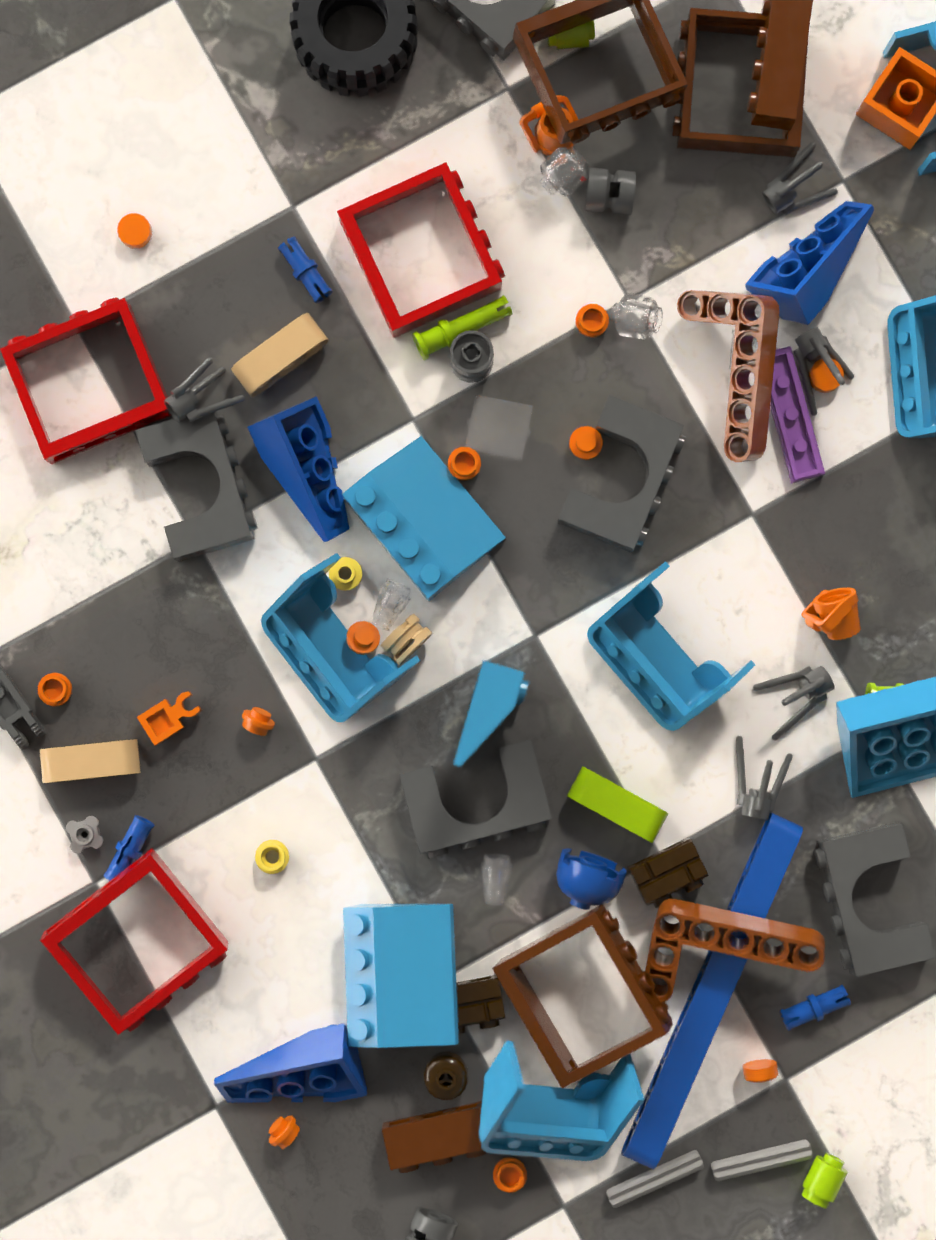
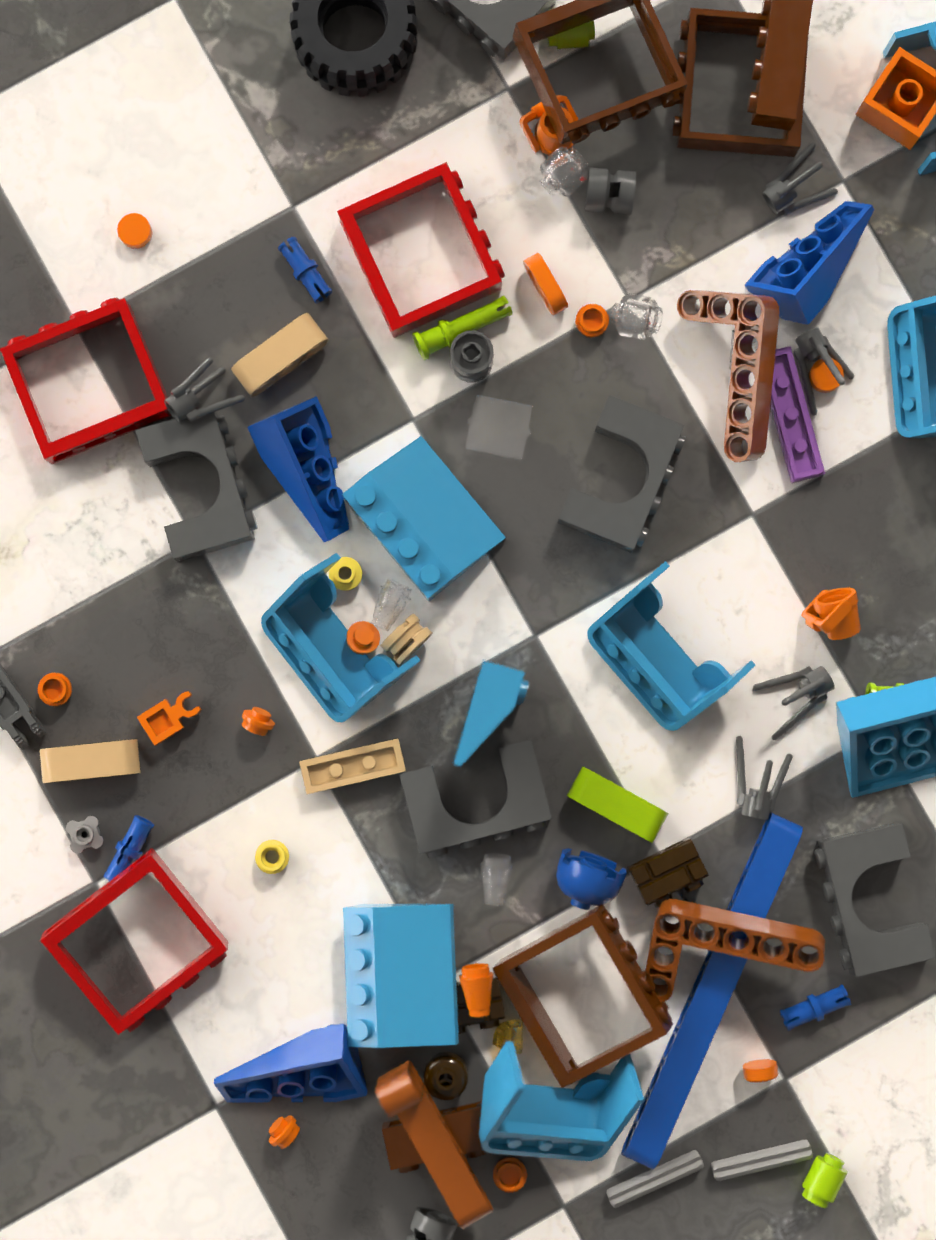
orange plate [448,447,481,480] -> none
orange plate [569,426,603,460] -> none
none -> tan plate [299,738,406,794]
none -> dark orange beam [375,1060,494,1229]
none -> orange cone [459,963,493,1017]
none -> clear yellow tile [493,1019,523,1055]
none -> orange beam [523,253,568,315]

